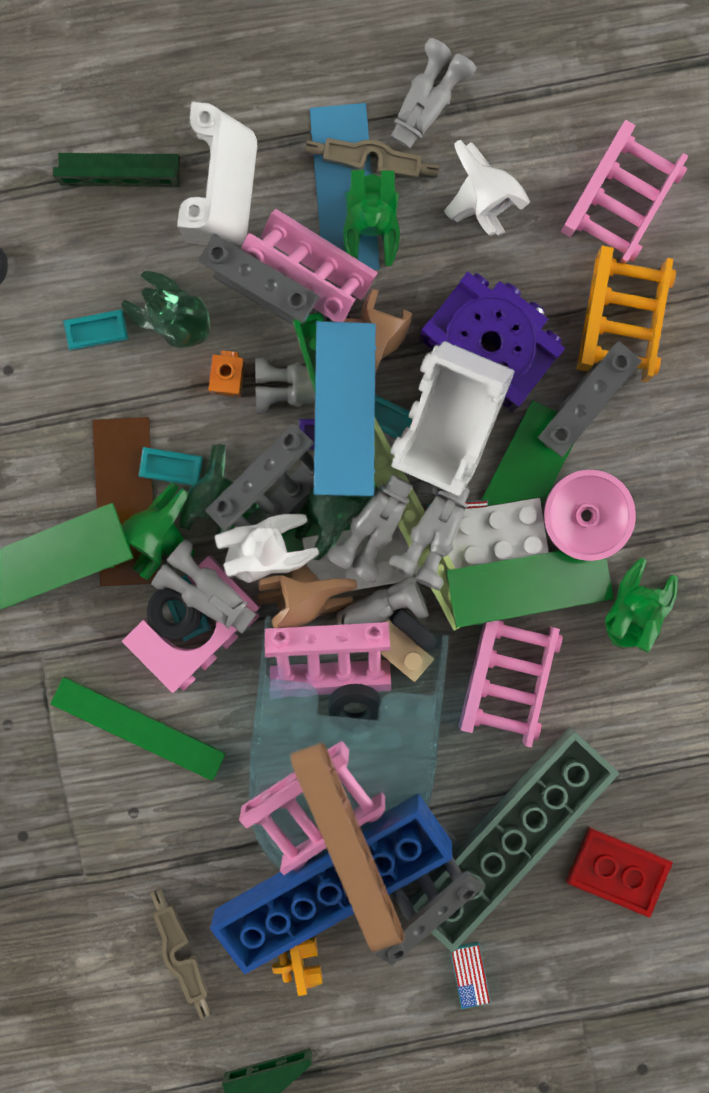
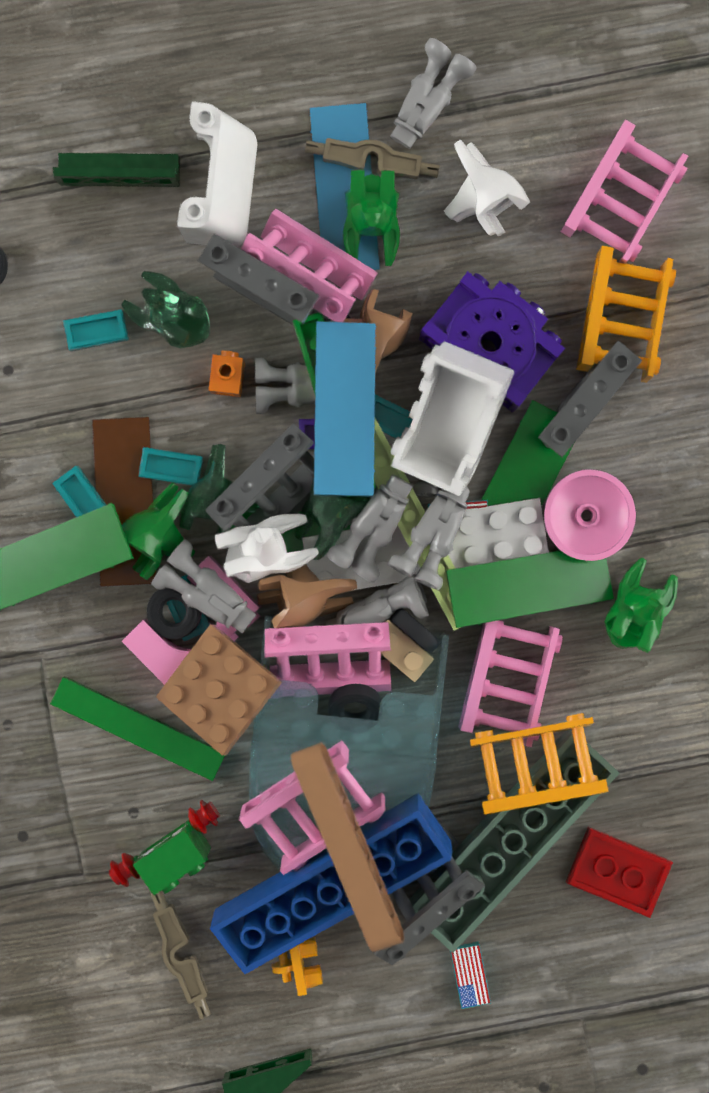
none -> teal tile [52,466,106,517]
none -> green brick [109,800,220,896]
none -> medium nougat plate [156,624,282,756]
none -> light orange fence [470,713,609,815]

